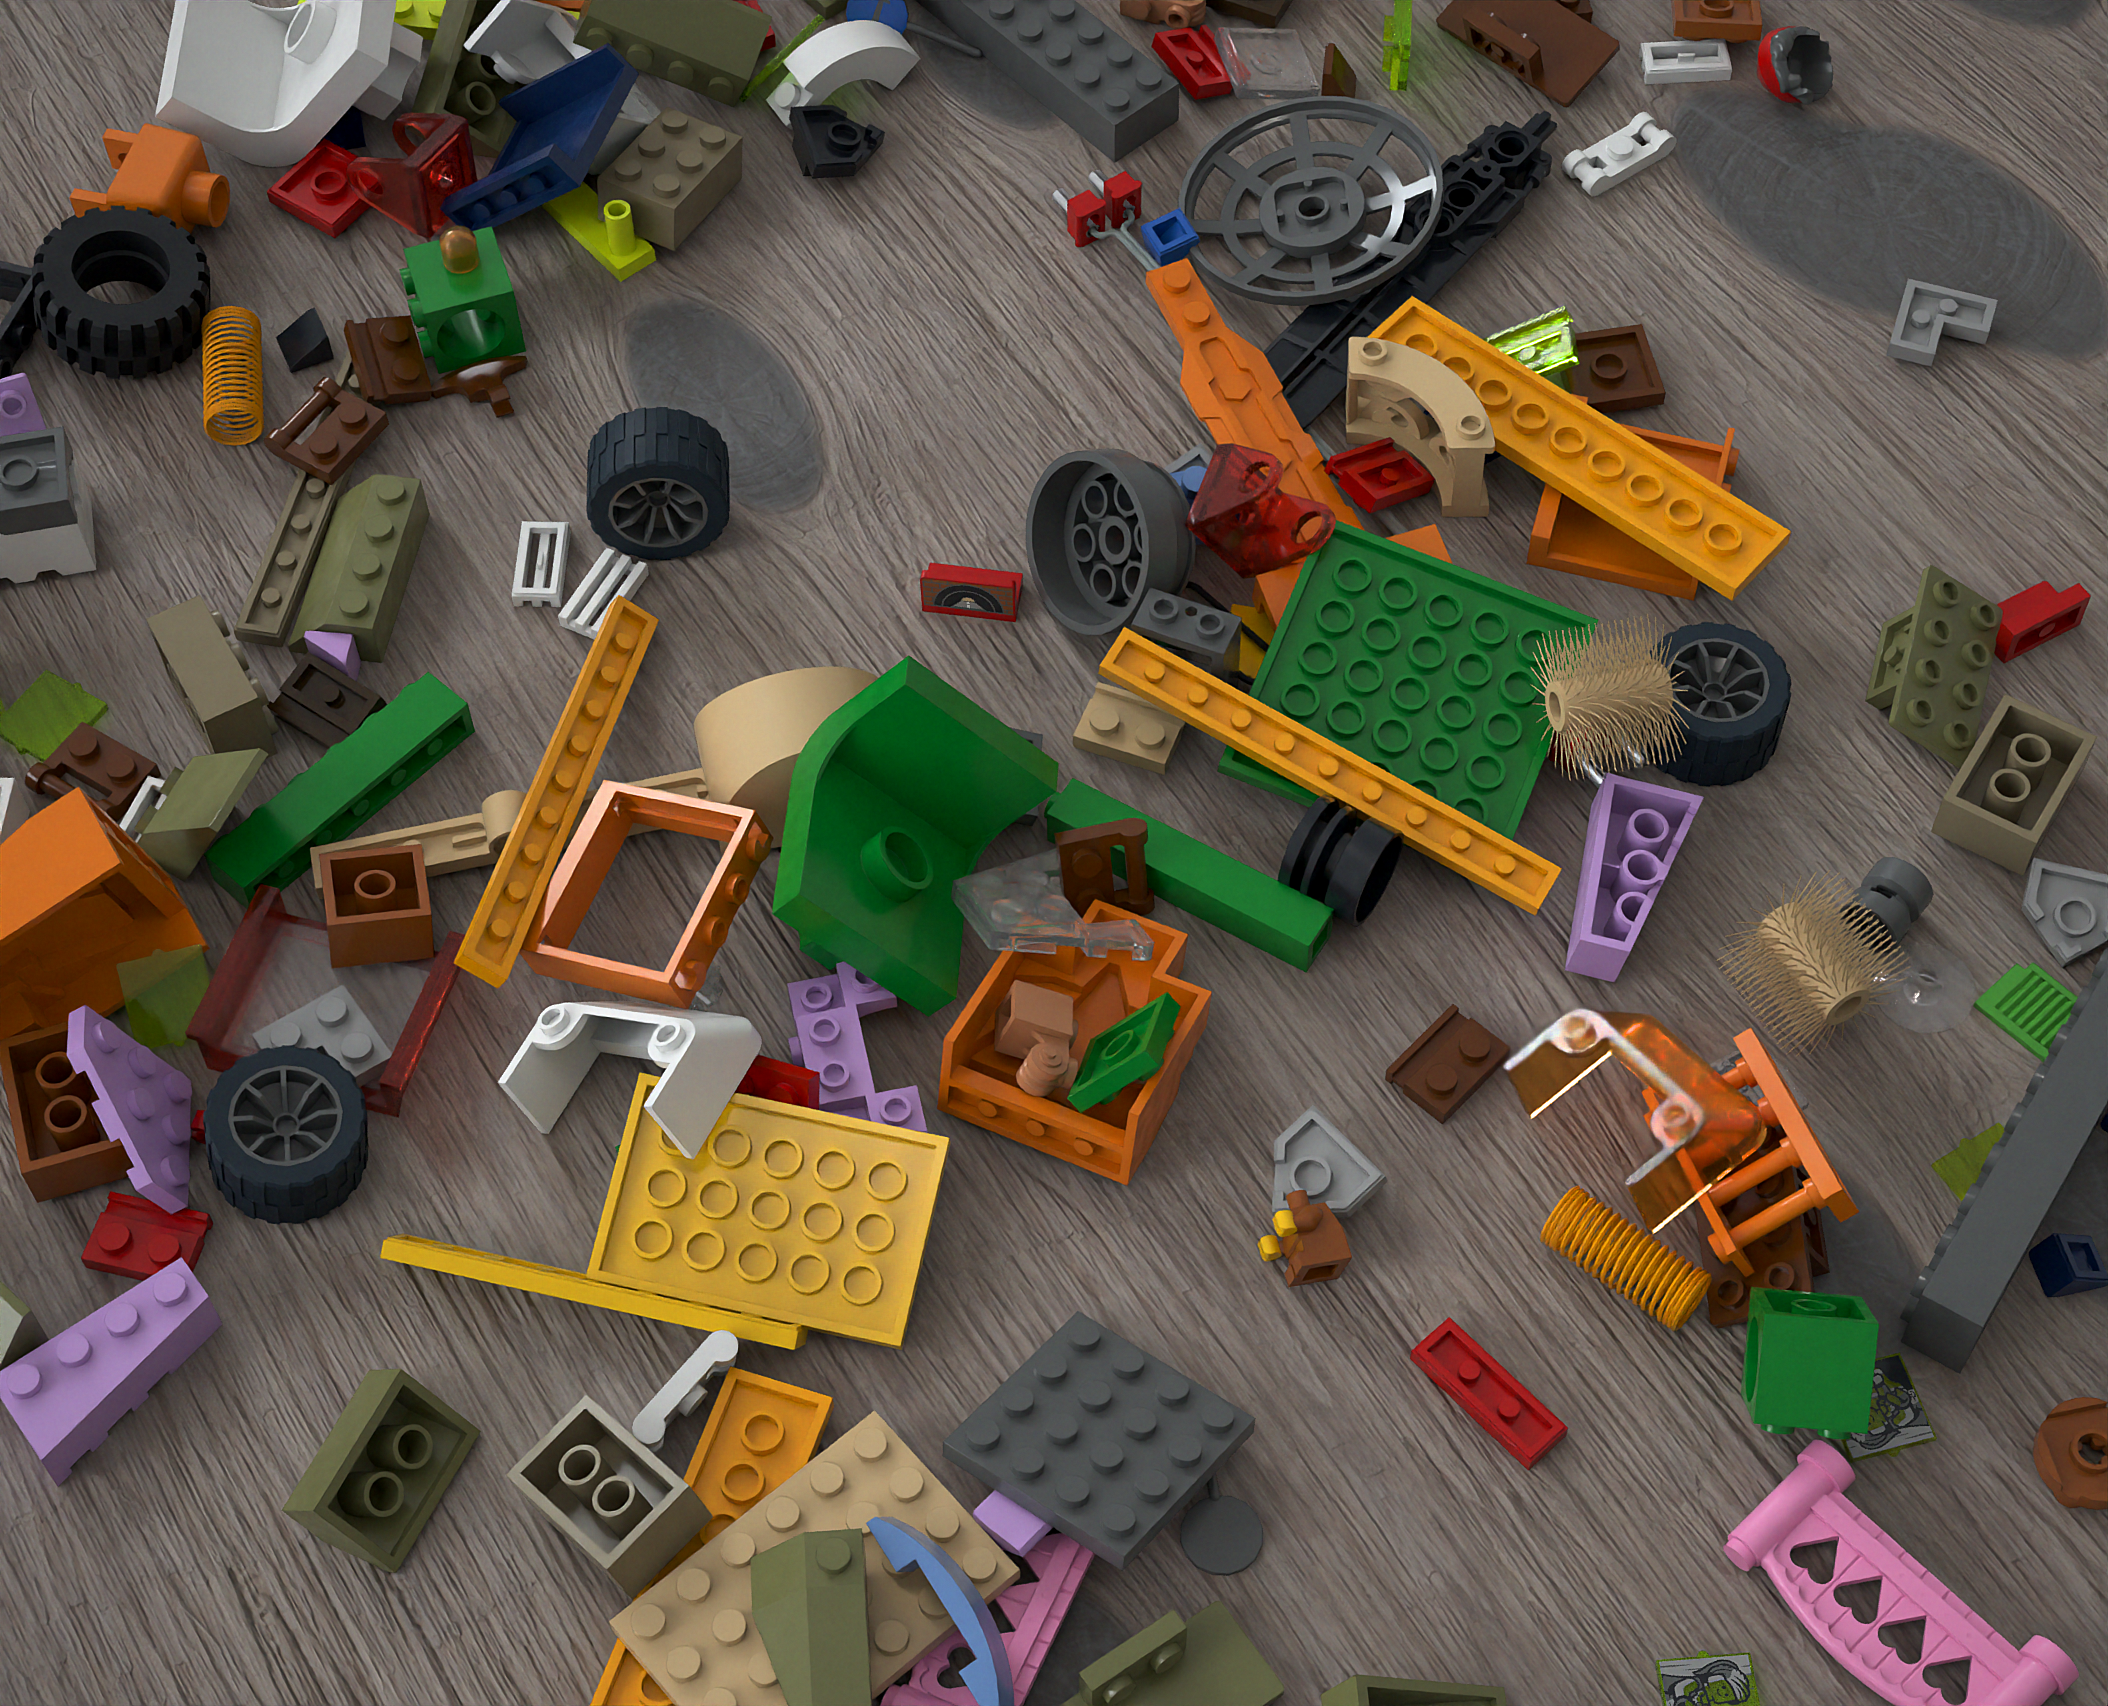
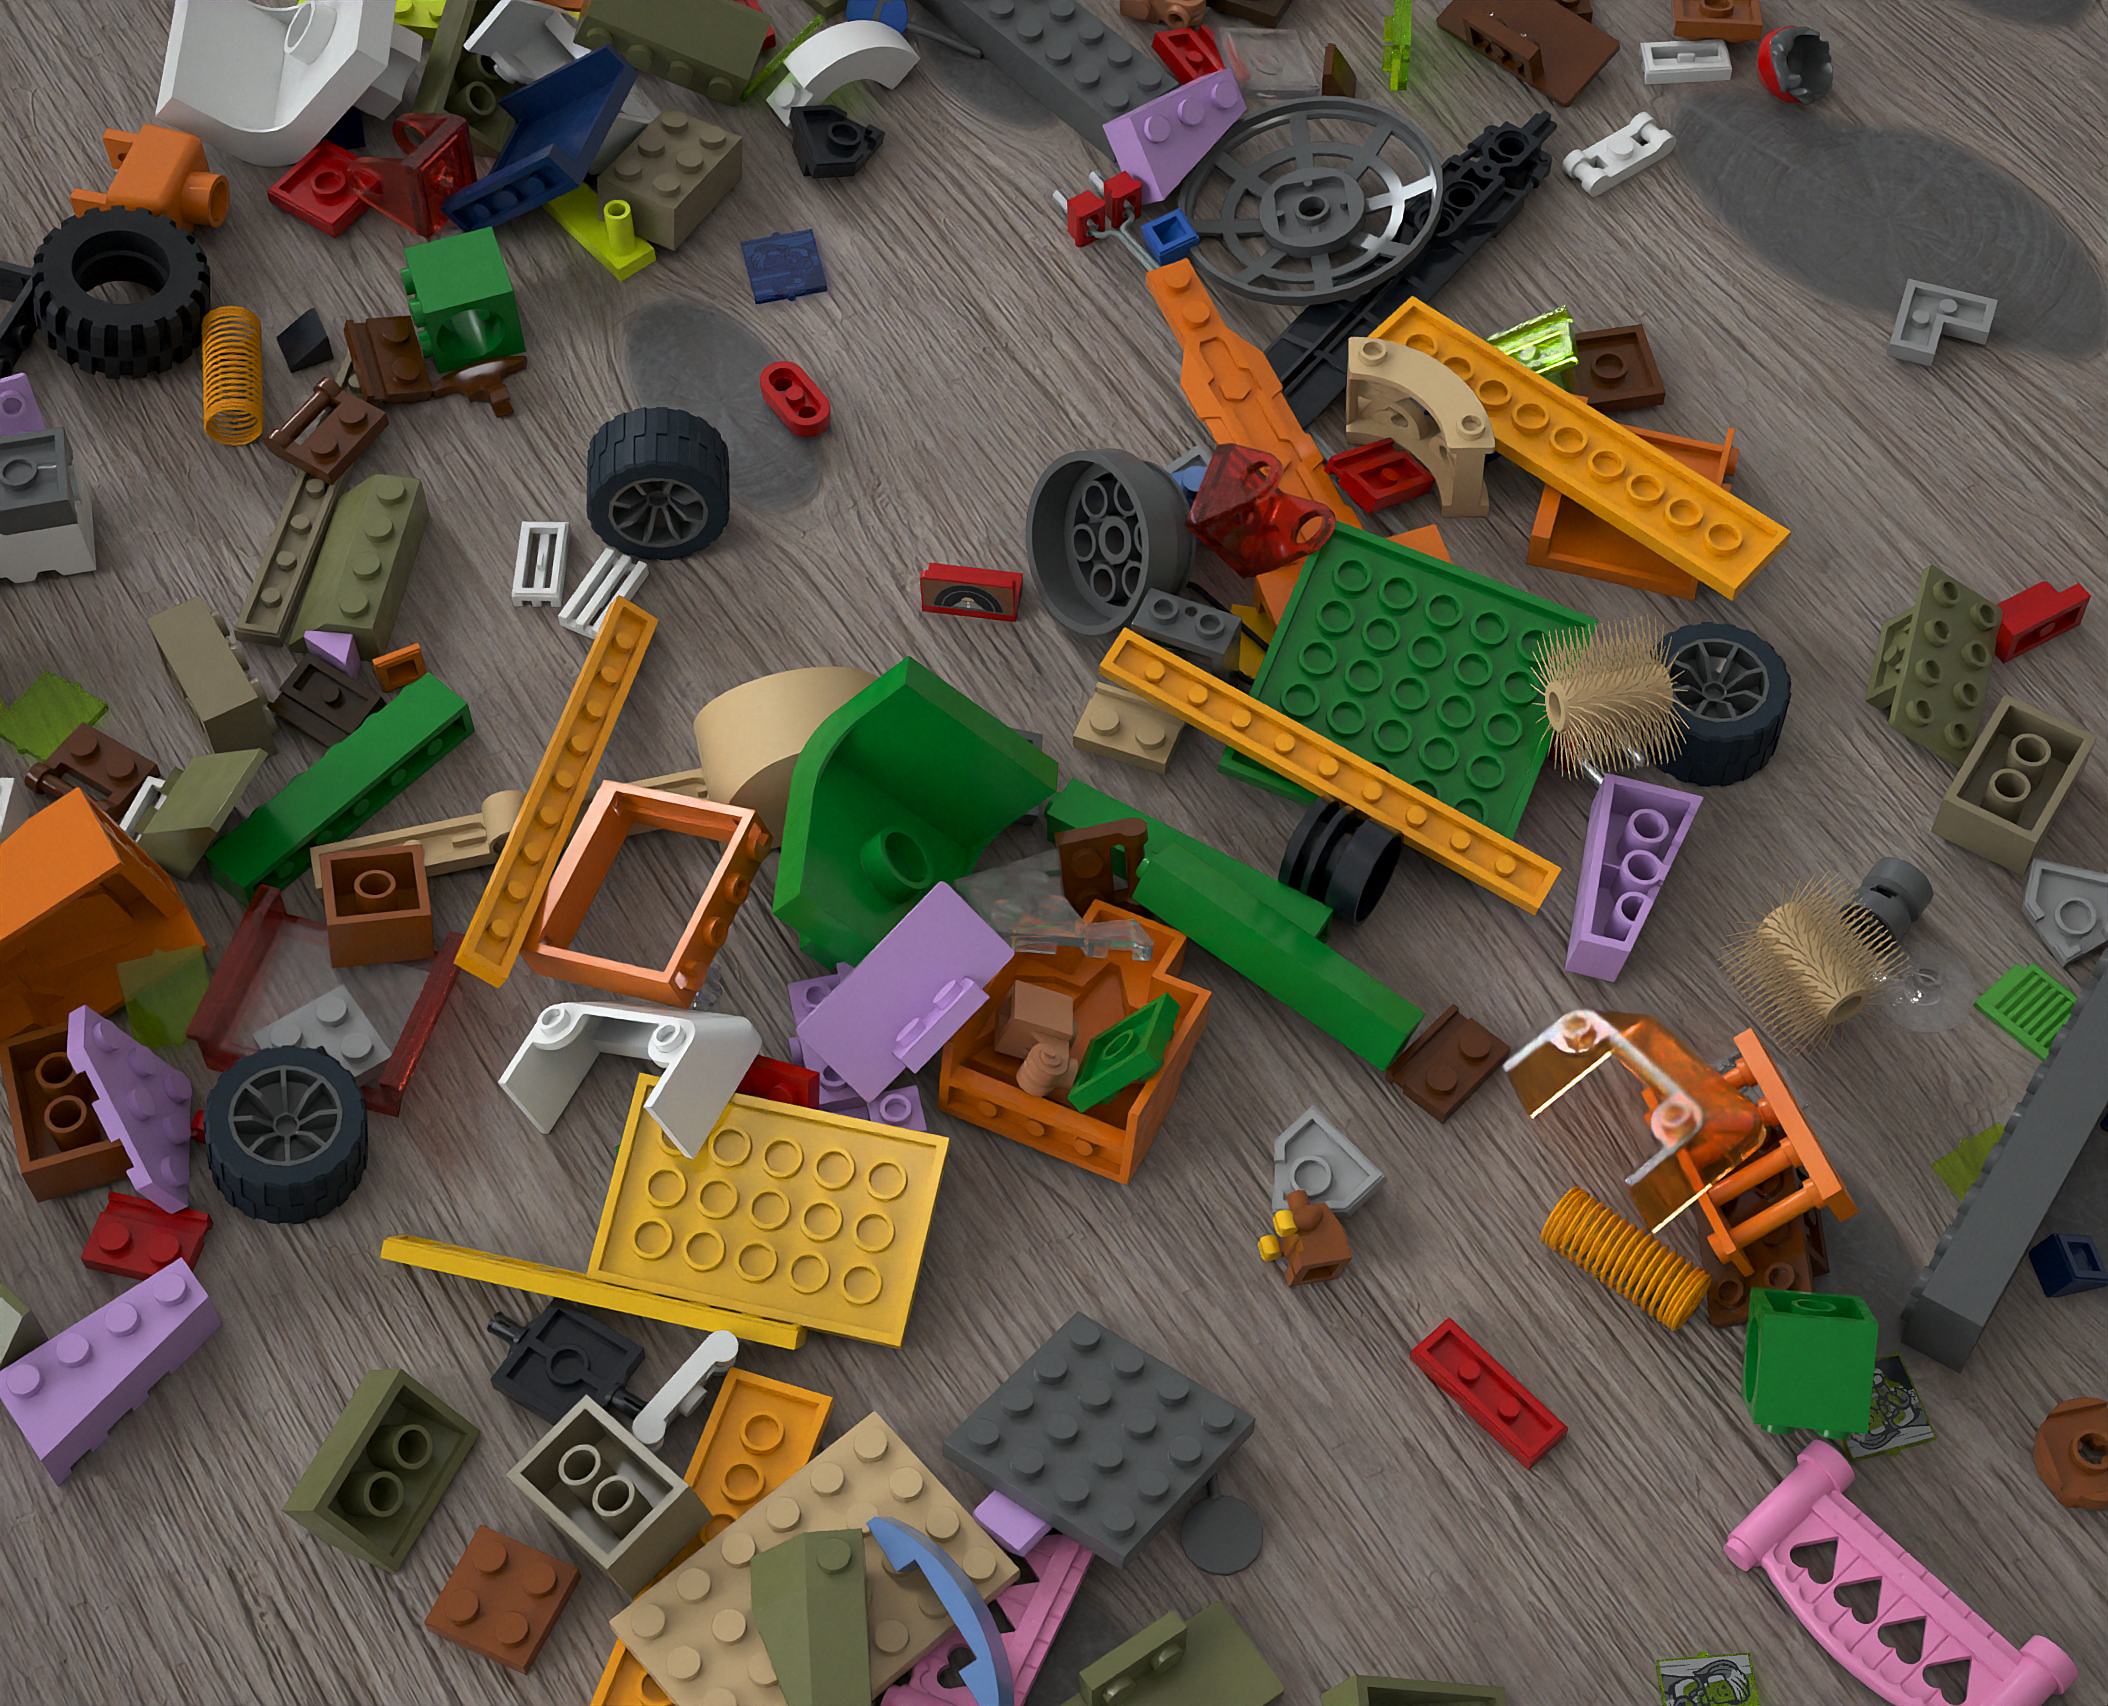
clear orange piece [439,226,480,273] -> none
none -> orange slope [371,643,427,693]
none -> dark orange plate [424,1525,581,1675]
none -> black plate [487,1297,649,1426]
none -> clear blue piece [740,229,828,305]
none -> red plate [760,361,831,437]
none -> lavender bracket [796,881,1015,1102]
none -> lavender wedge [1102,68,1247,206]
none -> green brick [1131,841,1426,1072]

